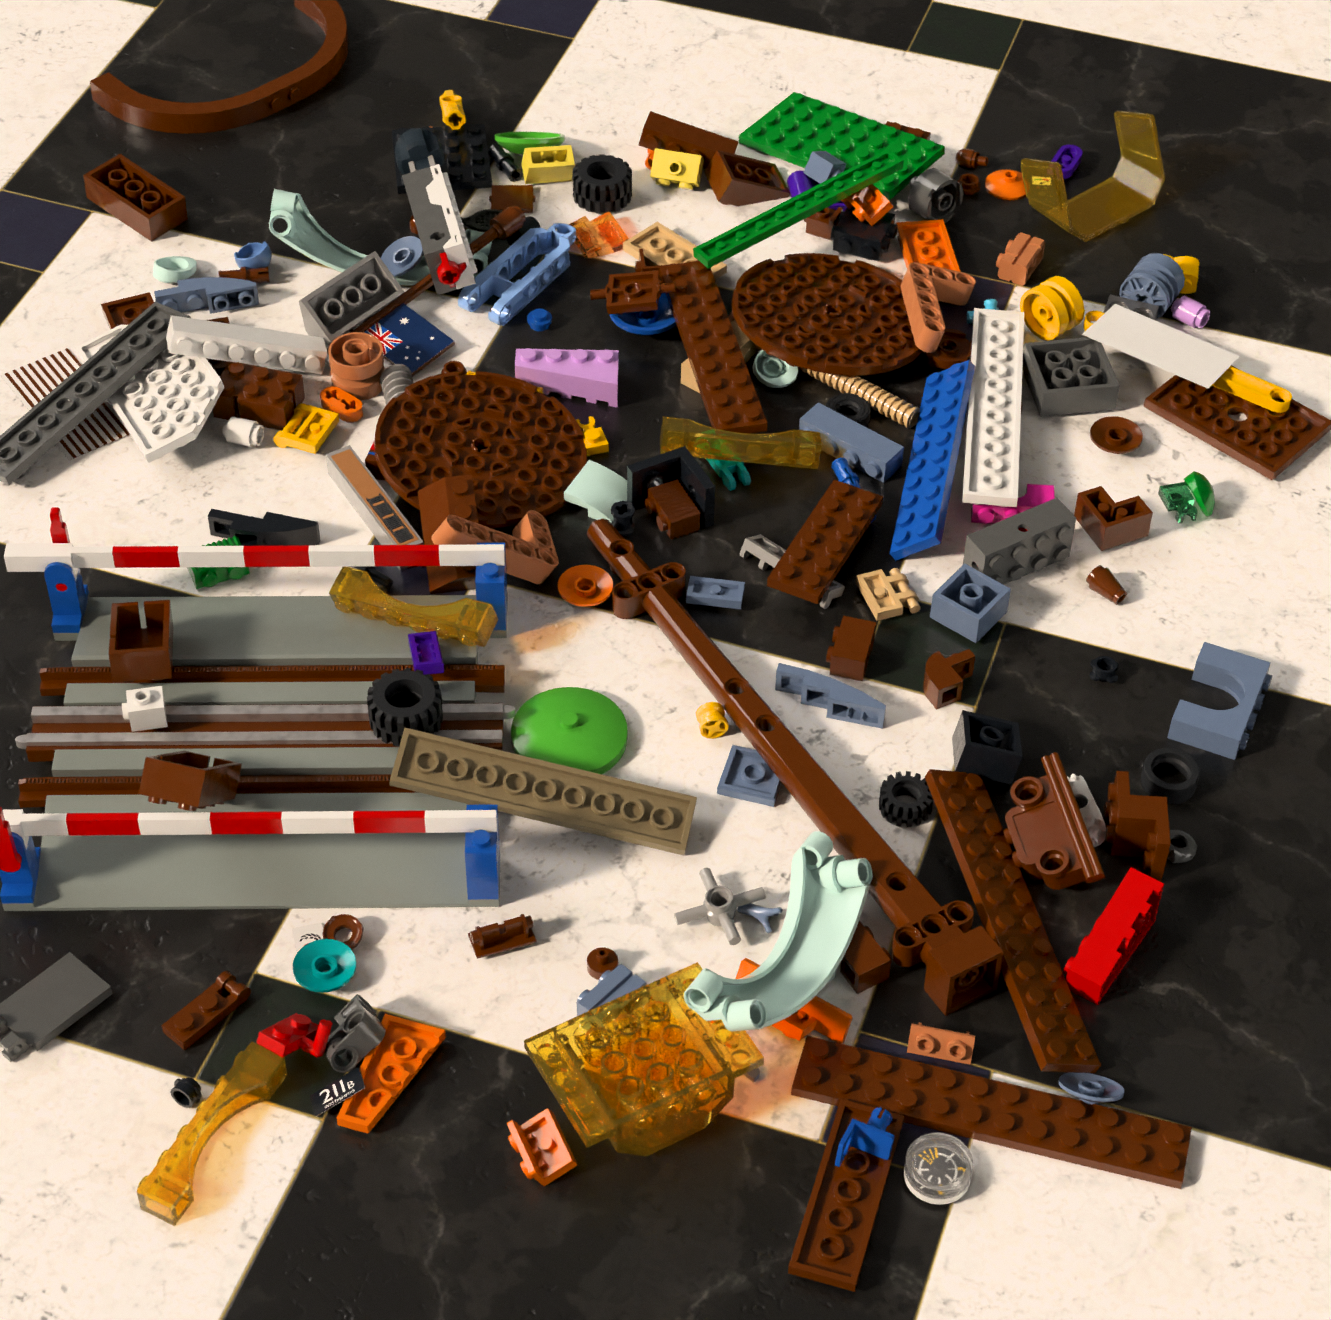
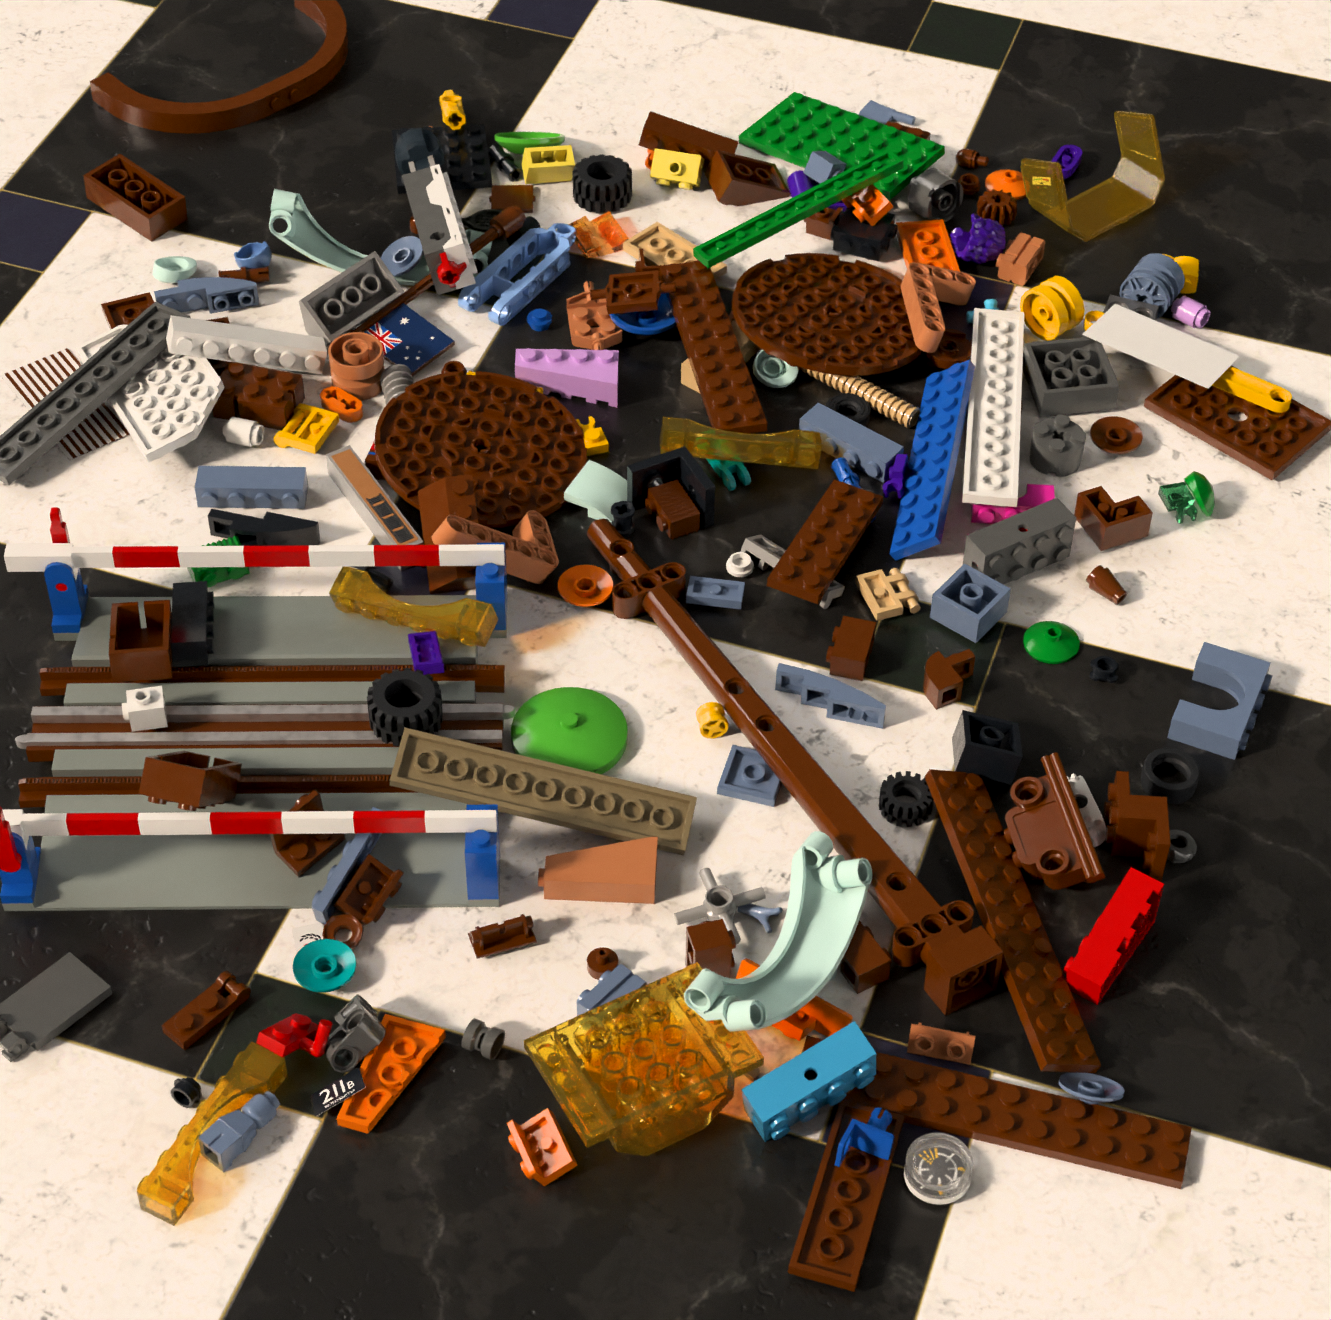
none -> black brick [170,581,215,668]
none -> sand blue brick [195,466,308,509]
none -> sand blue piece [198,1091,280,1172]
none -> reddish brown bracket [270,790,345,877]
none -> sand blue plate [312,807,382,924]
none -> reddish brown bracket [333,854,404,926]
none -> dark grey wheel [462,1018,505,1060]
none -> nougat slope [538,837,658,904]
none -> nougat plate [566,281,622,350]
none -> reddish brown brick [685,919,736,982]
none -> white plate [726,552,754,577]
none -> dark azure brick [741,1021,876,1142]
none -> sand blue piece [859,100,916,126]
none -> dark purple plate [883,454,909,498]
none -> dark purple hair [950,213,1006,264]
none -> reddish brown gear [977,189,1017,225]
none -> green dish [1023,621,1080,664]
none -> dark grey brick [1029,414,1086,477]

